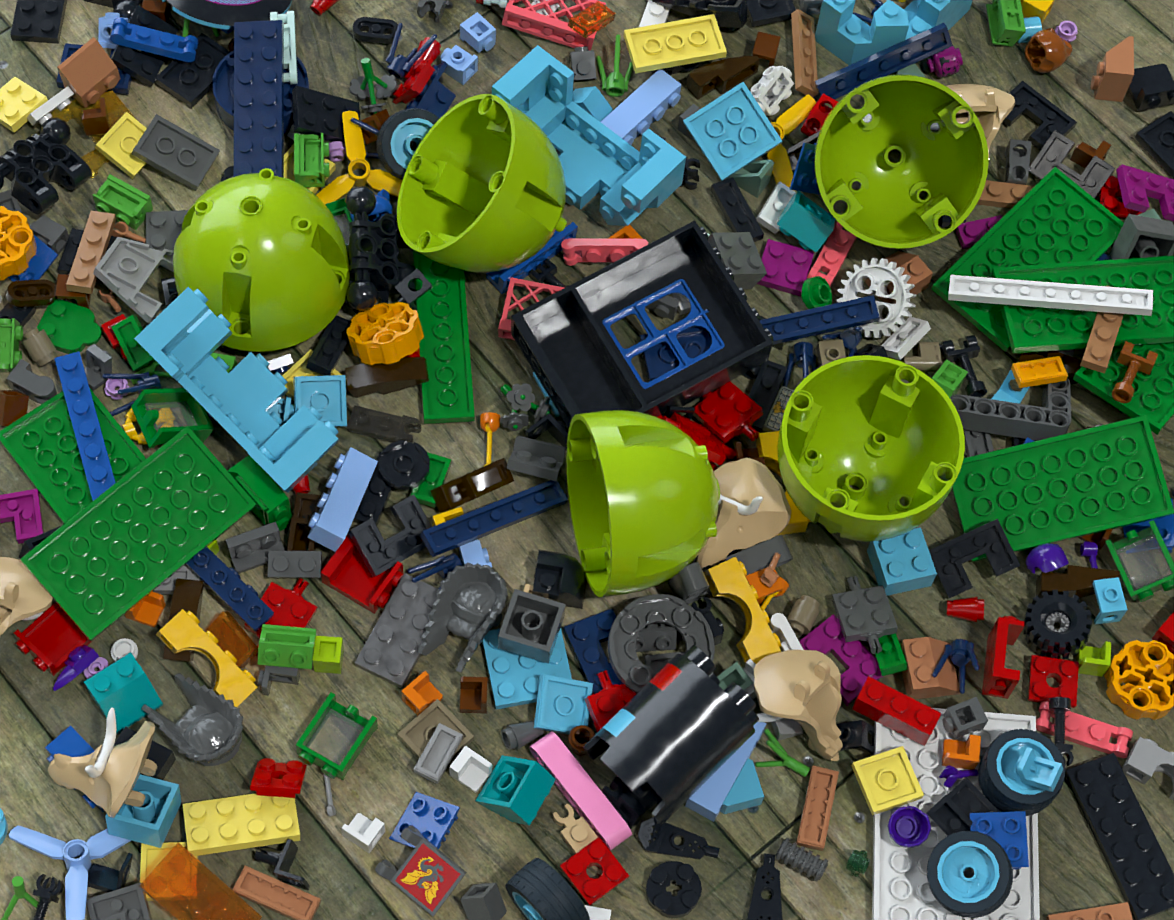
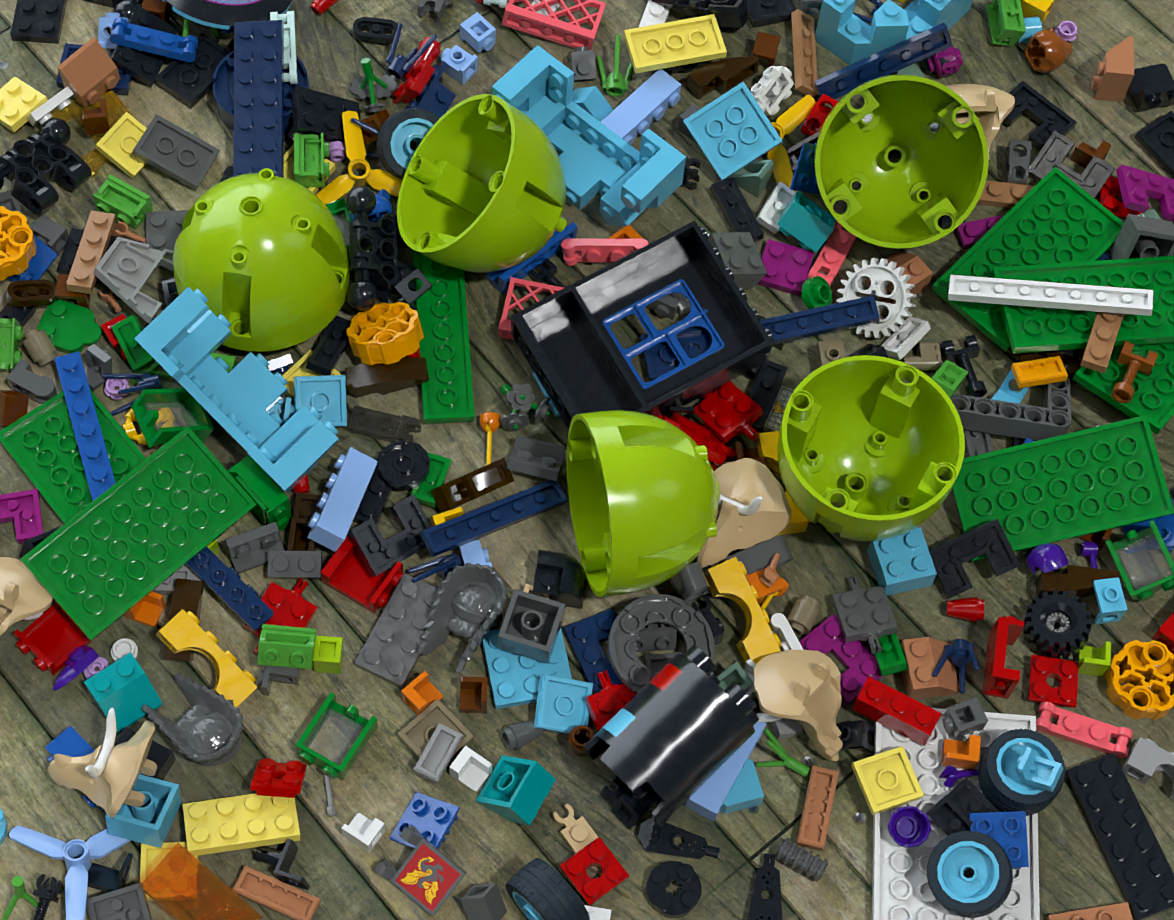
clear orange plate [207,611,258,669] -> none
black bracket [526,413,568,451] -> none
bright pink beam [529,731,632,851] -> none
clear orange plate [568,1,616,38] -> none
dark blue plant [783,342,818,387] -> none
dark blue plant [822,327,863,357] -> none
clear green plate [846,849,870,877] -> none
black bar [1049,697,1074,767] -> none

